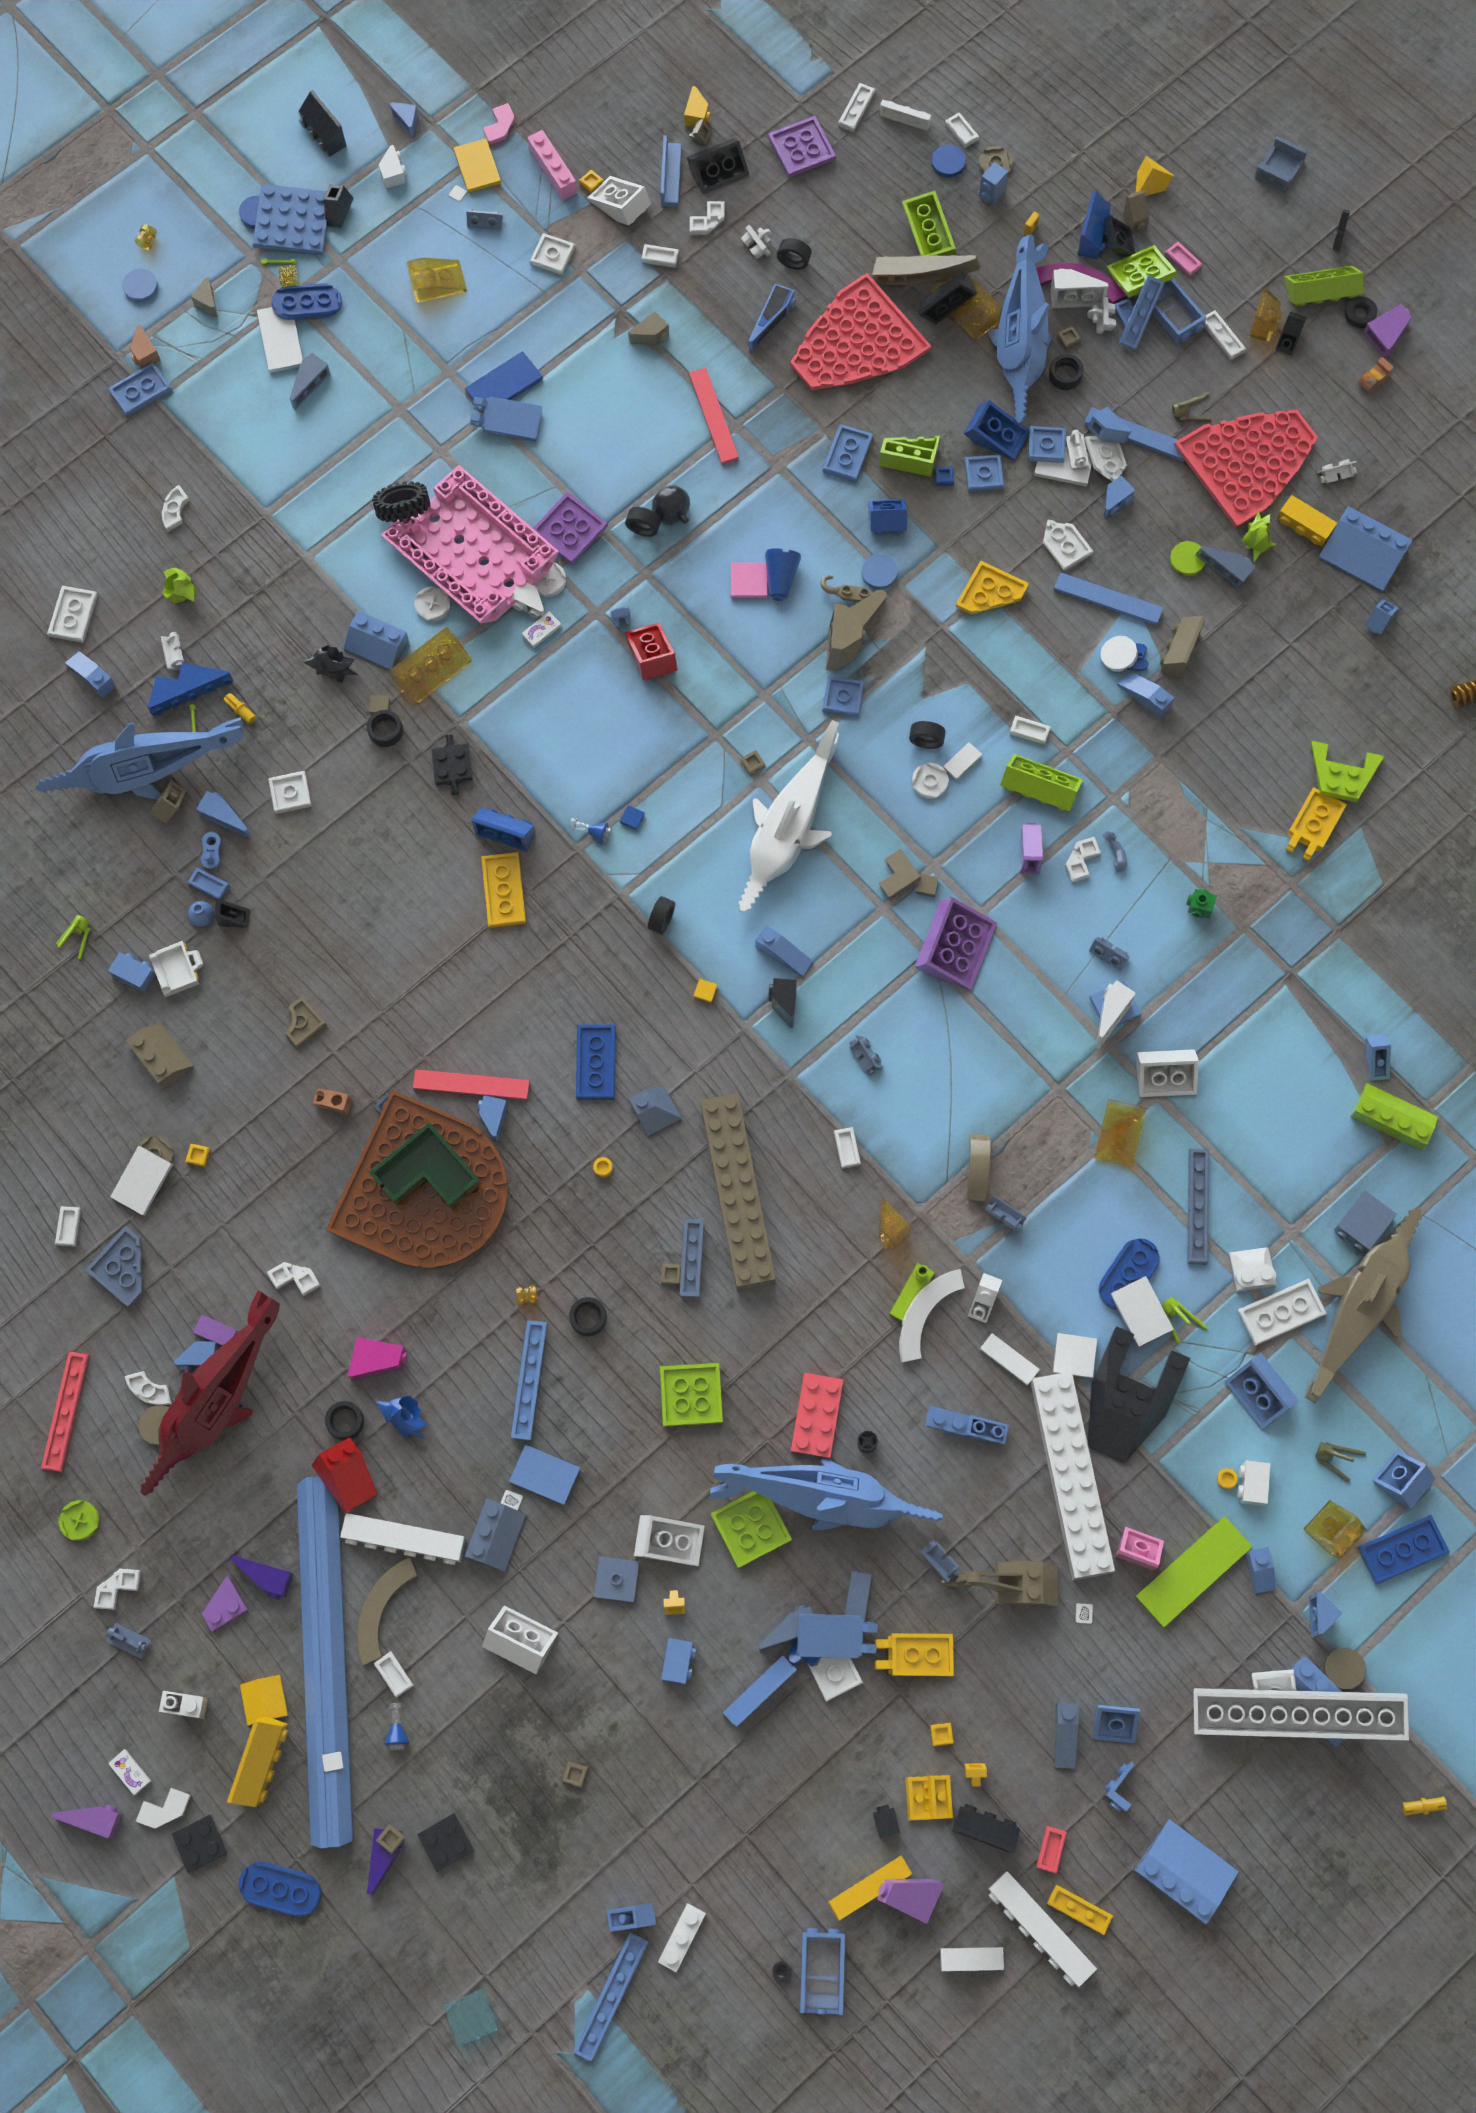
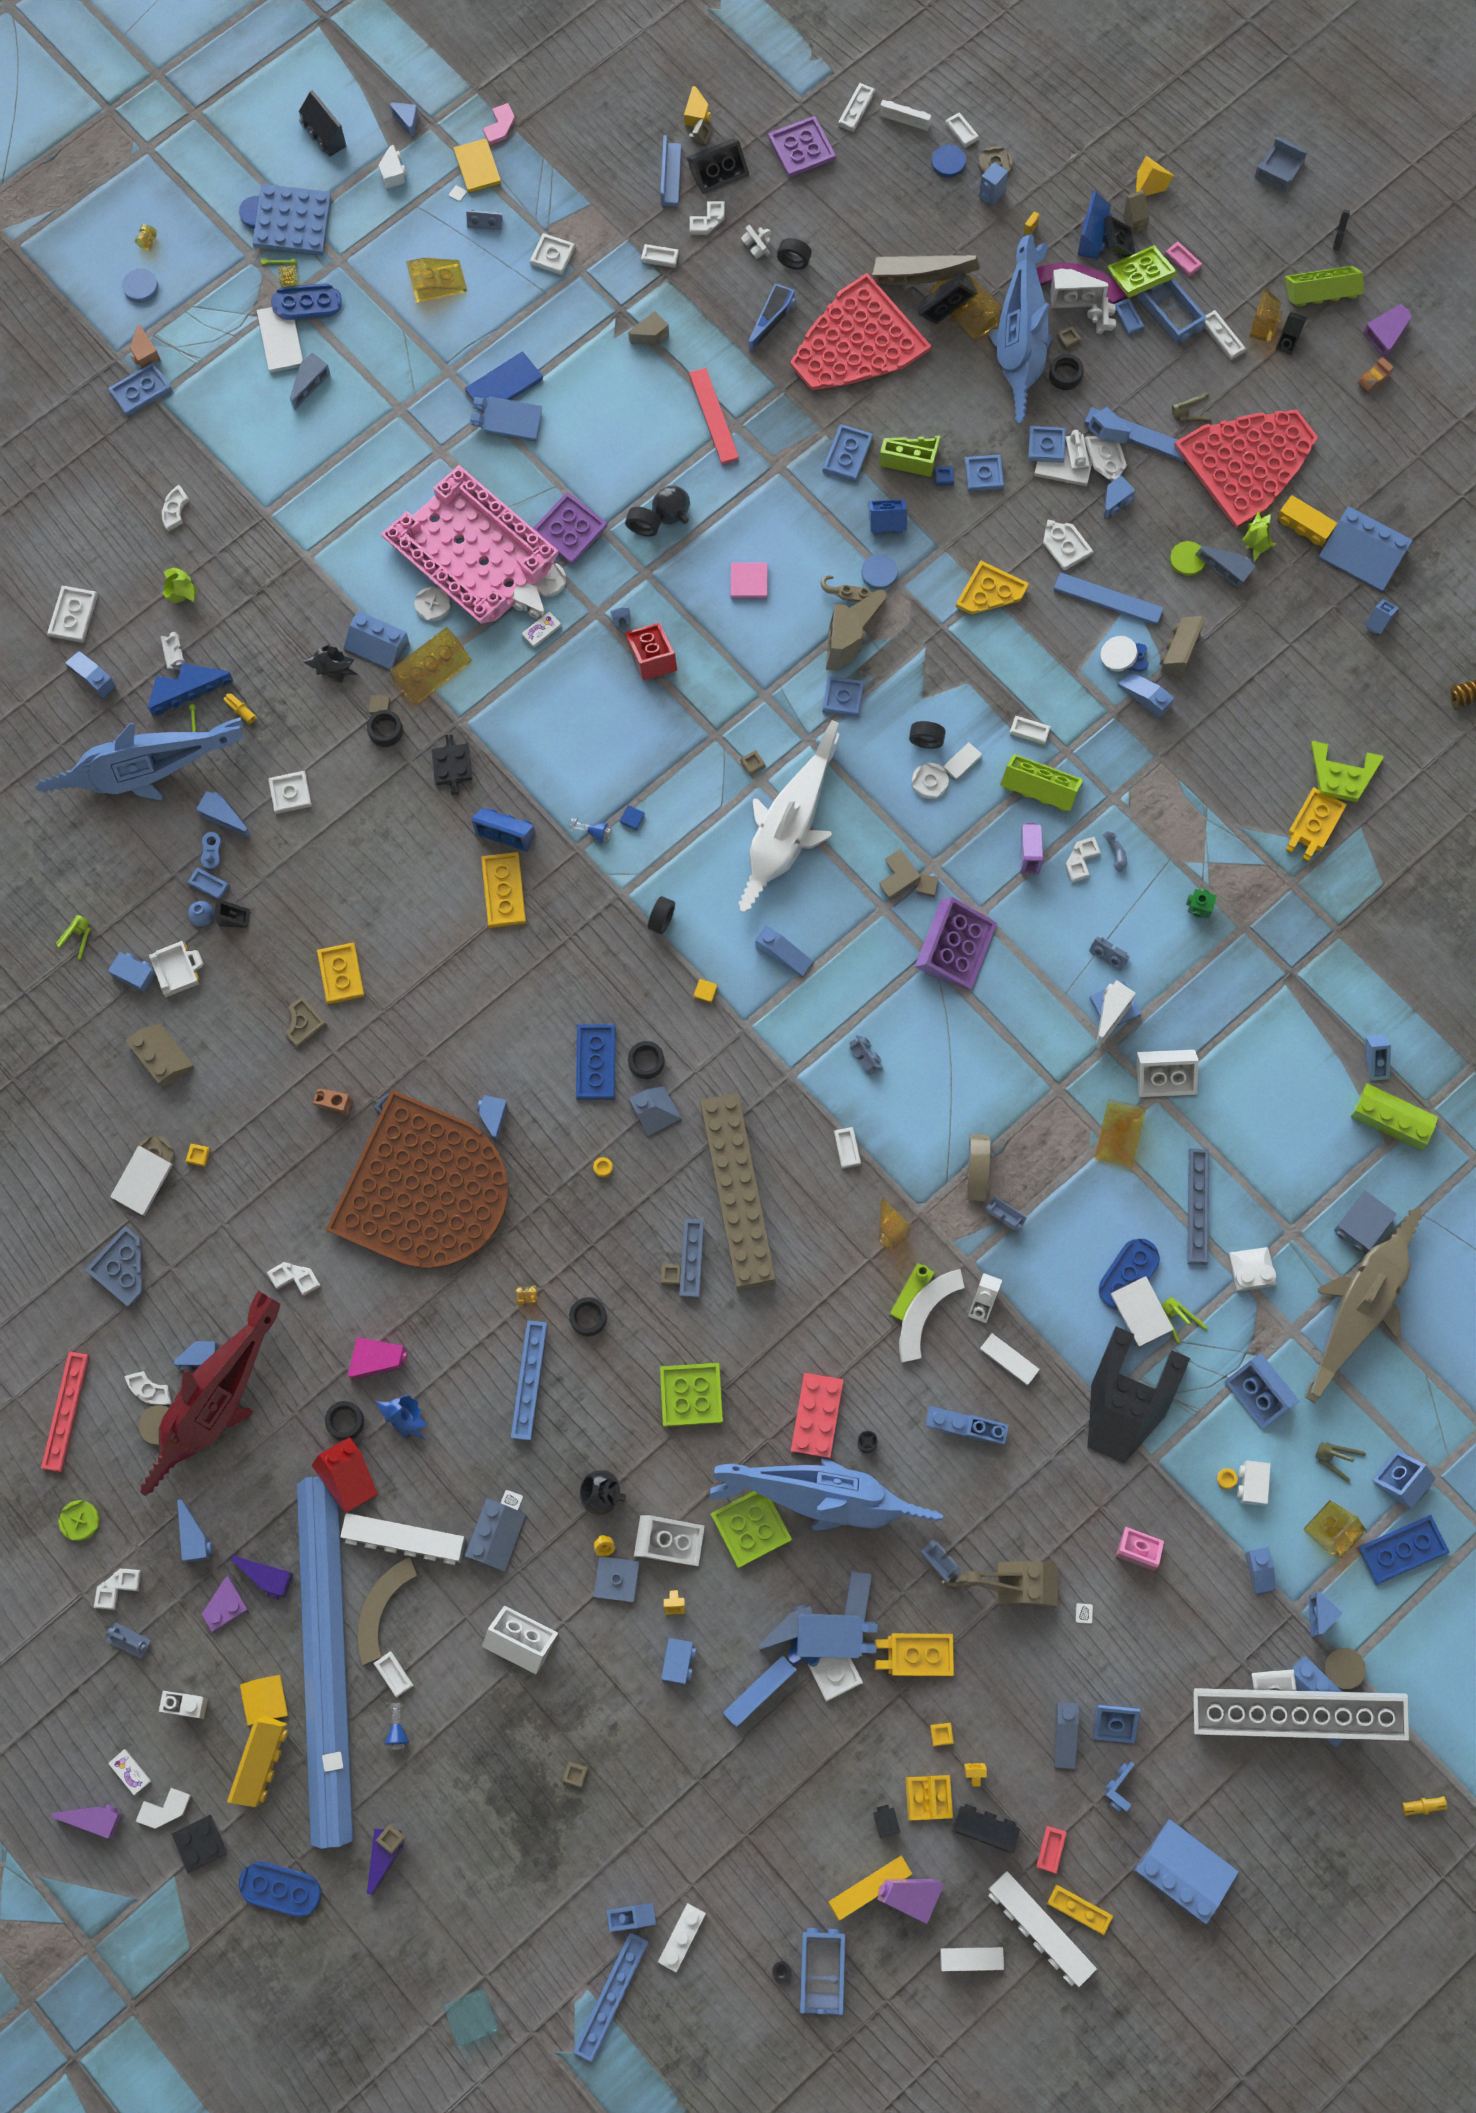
white tile [55,1206,82,1247] -> none
dark tan slope [150,780,186,824] -> none
dark tan slope [191,277,218,317] -> none
medium lavender tile [193,1315,238,1346] -> none
black slope [324,184,354,228] -> none
dark green piece [368,1122,481,1209] -> none
black tyre [372,481,431,523] -> none
coral tile [413,1069,530,1100] -> none
black plate [417,1813,474,1872] -> none
medium blue tile [509,1445,581,1506] -> none
bright pink brick [527,130,577,201] -> none
yellow tile [579,170,604,194] -> none
white slope [587,176,652,225] -> none
blue cone [765,548,801,601] -> none
black slope [768,978,797,1028] -> none
lime slope [902,191,956,256] -> none
blue slope [963,400,1030,460] -> none
white brick [1030,1371,1115,1581] -> none
white tile [1053,1333,1097,1379] -> none
medium blue tile [1119,275,1165,350] -> none
lime tile [1135,1516,1253,1628] -> none
white tile [1237,1279,1327,1346] -> none
white hinge [1317,459,1357,484] -> none
black tyre [1345,296,1377,328] -> none
none -> medium blue slope [177,1500,213,1563]
none -> yellow tile [317,942,365,1004]
none -> black piece [580,1470,626,1515]
none -> yellow tile [594,1535,615,1557]
none -> black tyre [628,1041,665,1079]

